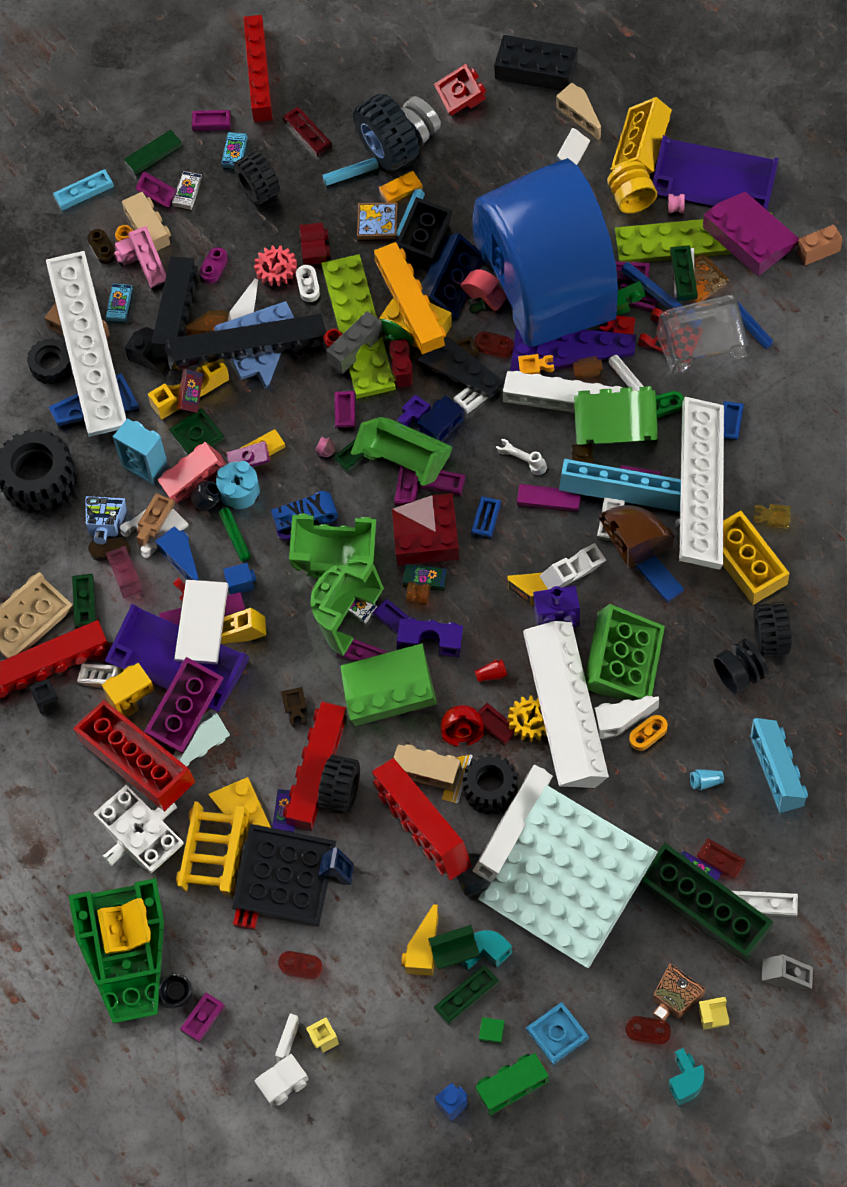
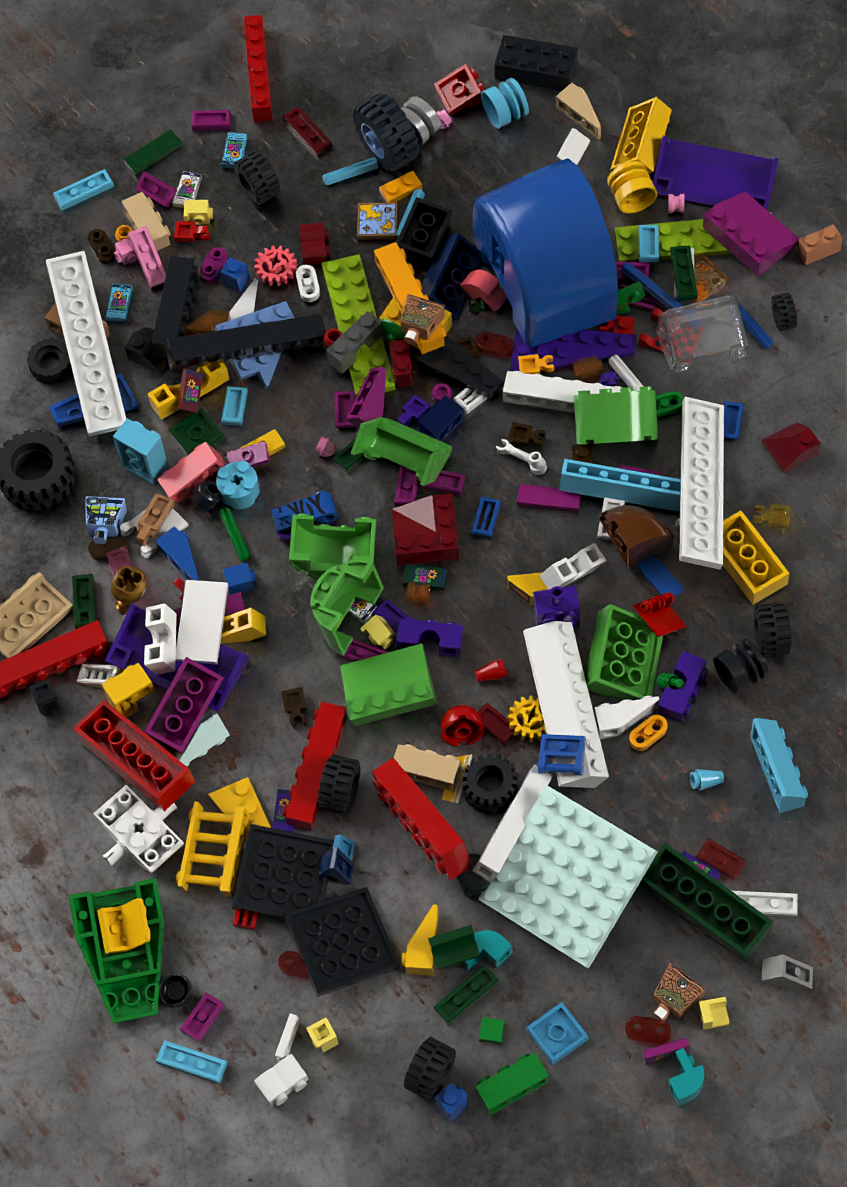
none -> pearl gold piece [111,566,148,615]
none -> white arch [144,603,177,675]
none -> medium azure tile [156,1040,228,1084]
none -> red plate [174,221,210,242]
none -> light yellow brick [184,200,213,225]
none -> blue brick [220,257,250,292]
none -> medium azure tile [221,386,248,426]
none -> black plate [284,887,401,997]
none -> dark azure tile [333,834,355,861]
none -> magenta slope [346,367,386,430]
none -> light yellow brick [360,615,398,649]
none -> torso [401,294,445,345]
none -> black tyre [404,1036,456,1101]
none -> magenta tile [431,383,452,405]
none -> bright pink plate [437,109,453,129]
none -> medium azure wheel [481,78,529,129]
none -> dark brown plate [508,422,546,447]
none -> blue plate [538,734,586,776]
none -> dark purple plate [599,372,619,387]
none -> red hinge [633,592,686,637]
none -> medium azure tile [638,225,659,262]
none -> magenta tile [643,1038,690,1065]
none -> dark purple arch [657,651,708,723]
none -> green cylinder [657,673,683,690]
none -> dark red slope [762,422,821,473]
none -> black tyre [771,293,797,331]

